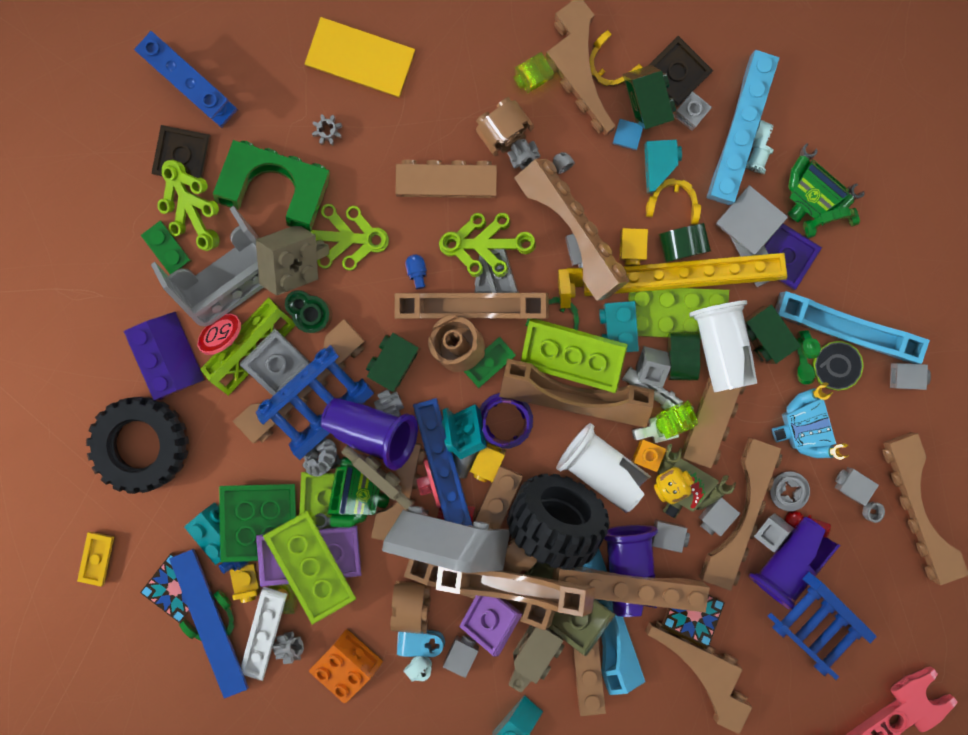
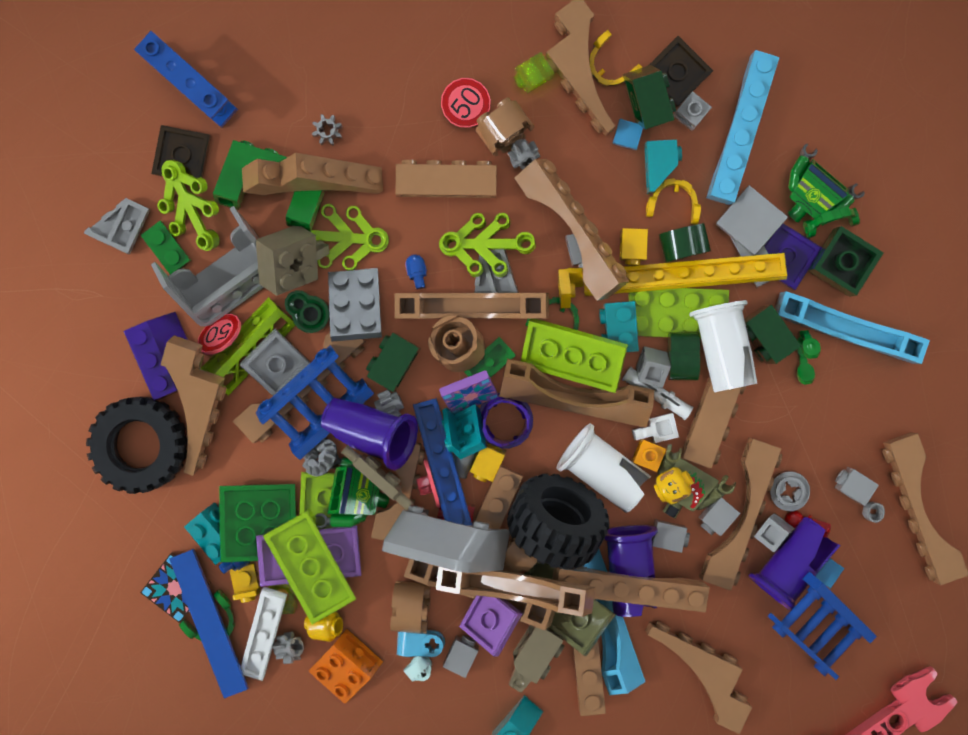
yellow plate [77,532,114,587] -> none
yellow tile [305,17,415,98] -> none
light grey hinge [553,152,575,174] -> none
clear neon green brick [656,400,699,439] -> none
tile [661,595,725,649] -> none
light aqua connector [746,120,774,174] -> none
medium azure torso [772,382,849,460] -> none
black tile [812,341,864,391] -> none
light grey brick [890,363,931,390] -> none
none -> light grey wing [84,198,151,254]
none -> medium nougat arch [161,335,226,476]
none -> medium nougat arch [242,153,383,196]
none -> yellow head [304,611,343,642]
none -> plate [328,268,382,342]
none -> tile [439,371,499,414]
none -> piece [441,78,491,128]
none -> dark green brick [808,226,884,297]
none -> dark azure tile [816,559,845,589]

